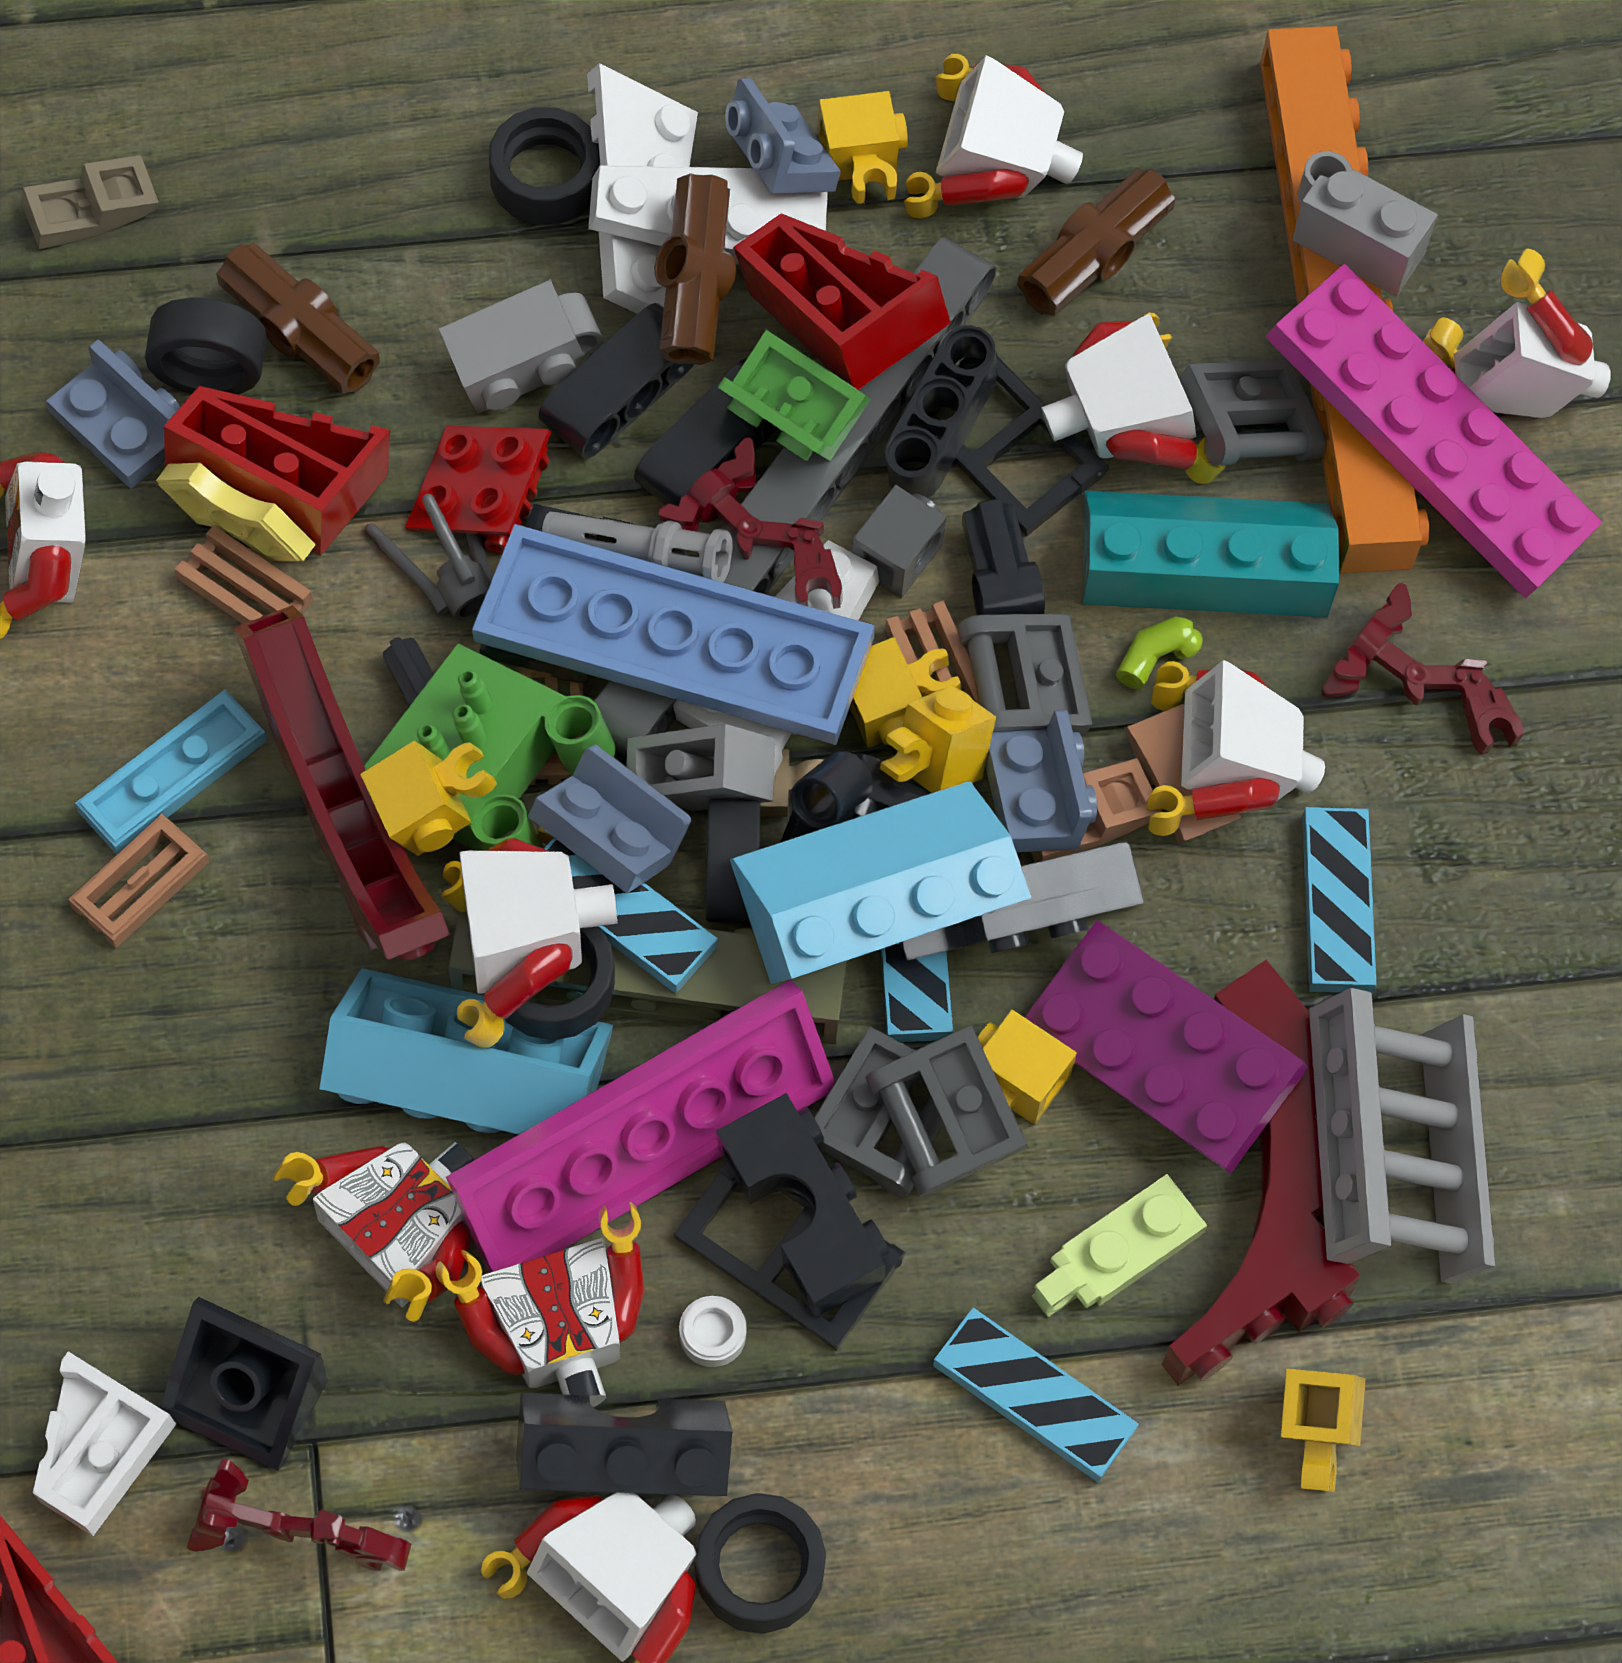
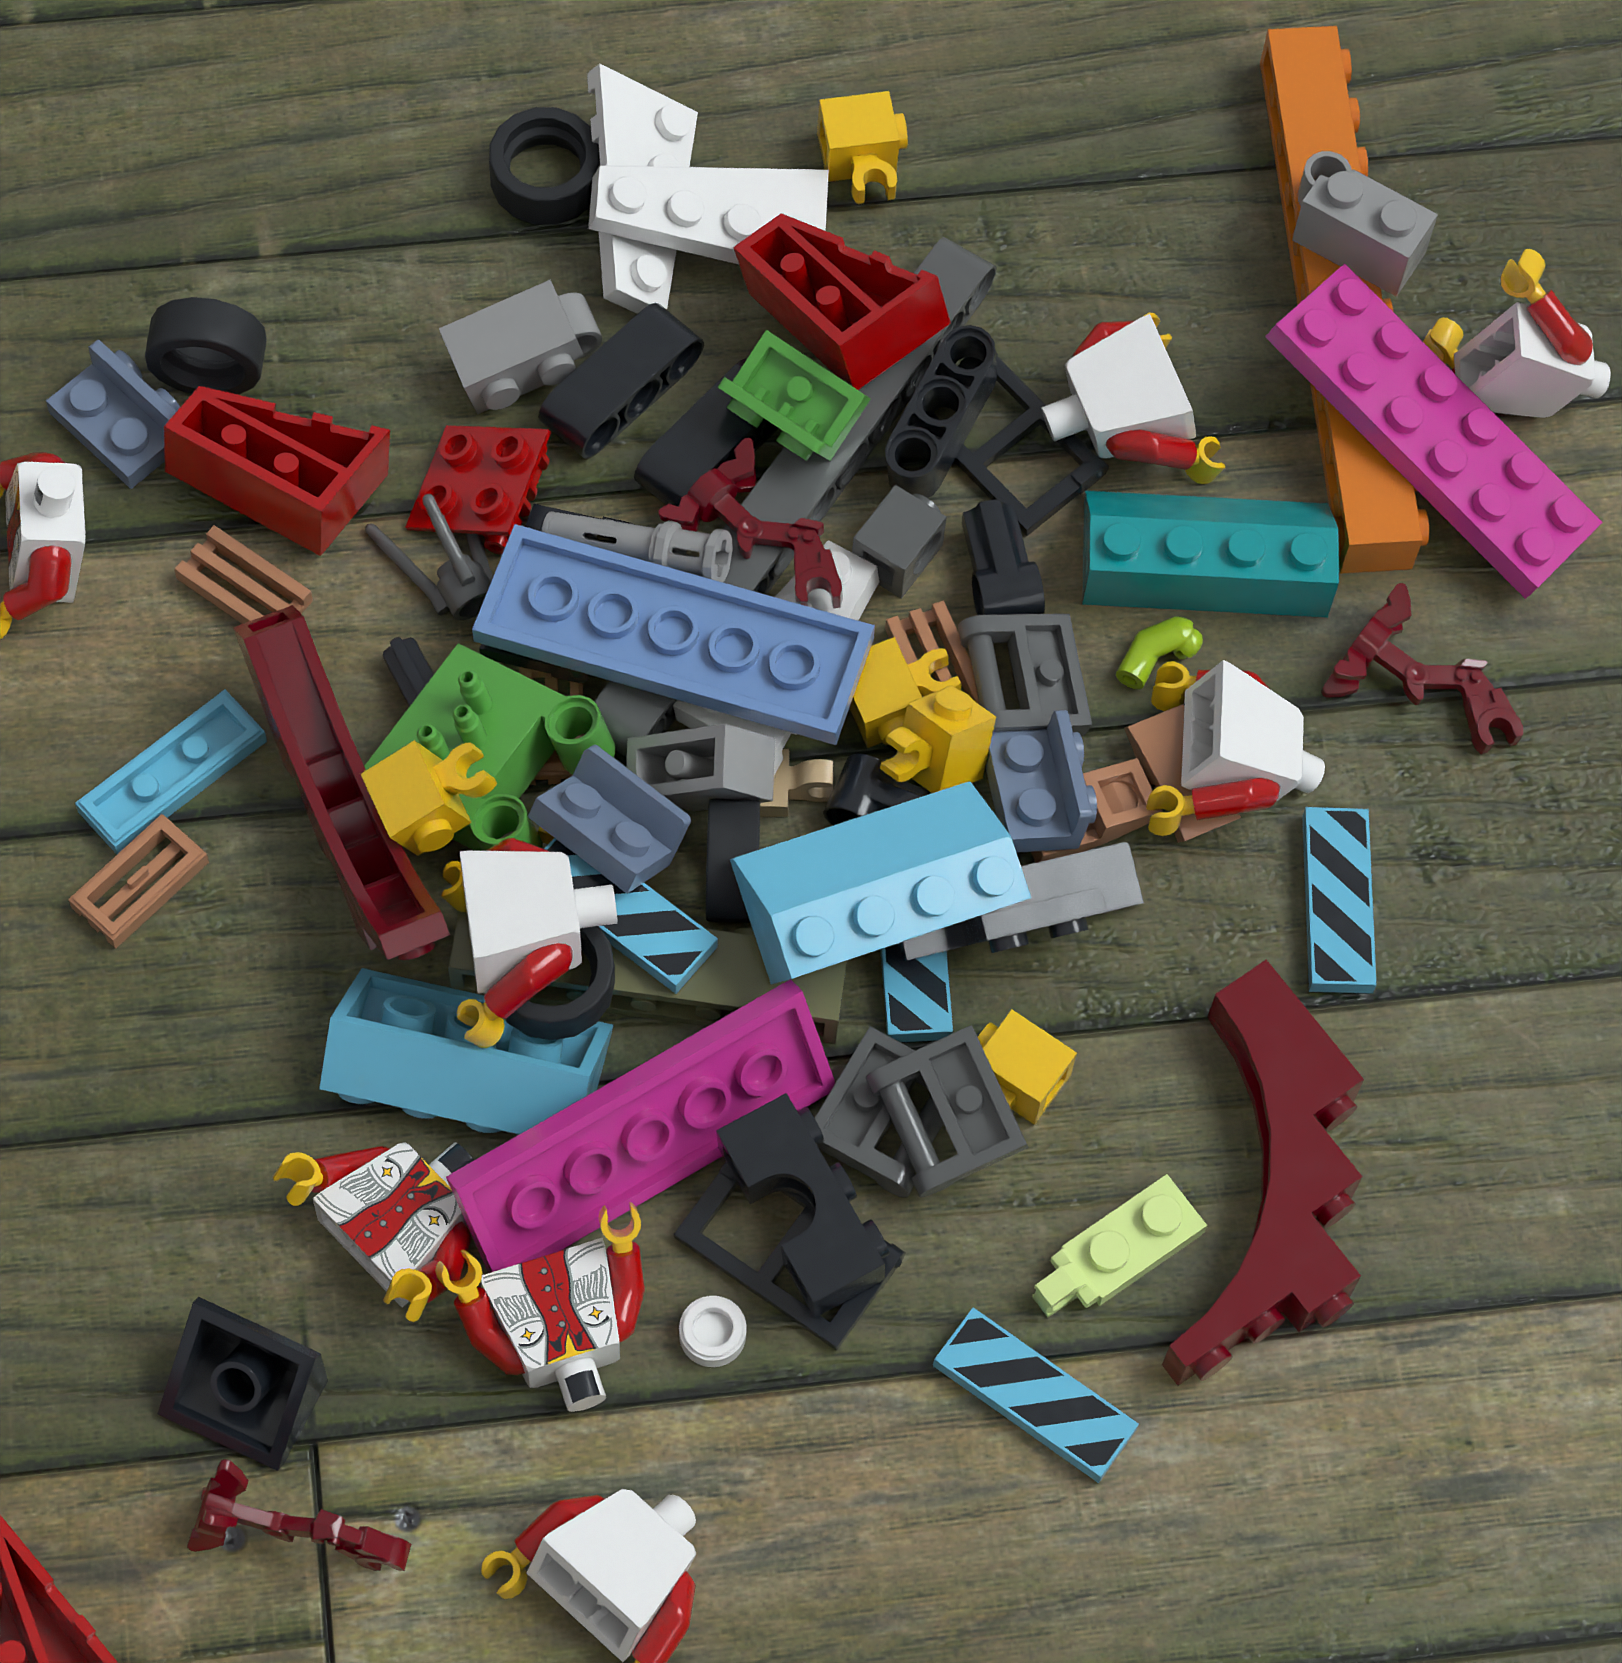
dark tan slope [21,155,159,249] -> none
white wing [33,1352,176,1536] -> none
light yellow tile [156,463,316,562] -> none
reddish brown piece [216,243,380,395] -> none
black arch [516,1393,733,1496] -> none
reddish brown piece [654,173,736,365] -> none
black tyre [695,1493,826,1634] -> none
sand blue bracket [725,78,841,194] -> none
black piece [780,752,873,843] -> none
white torso [904,54,1083,219] -> none
reddish brown piece [1017,168,1176,316] -> none
magenta plate [1024,920,1308,1174] -> none
dark grey plate [1179,360,1326,466] -> none
yellow brick [1281,1369,1366,1492] -> none
light grey fence [1309,988,1495,1284] -> none

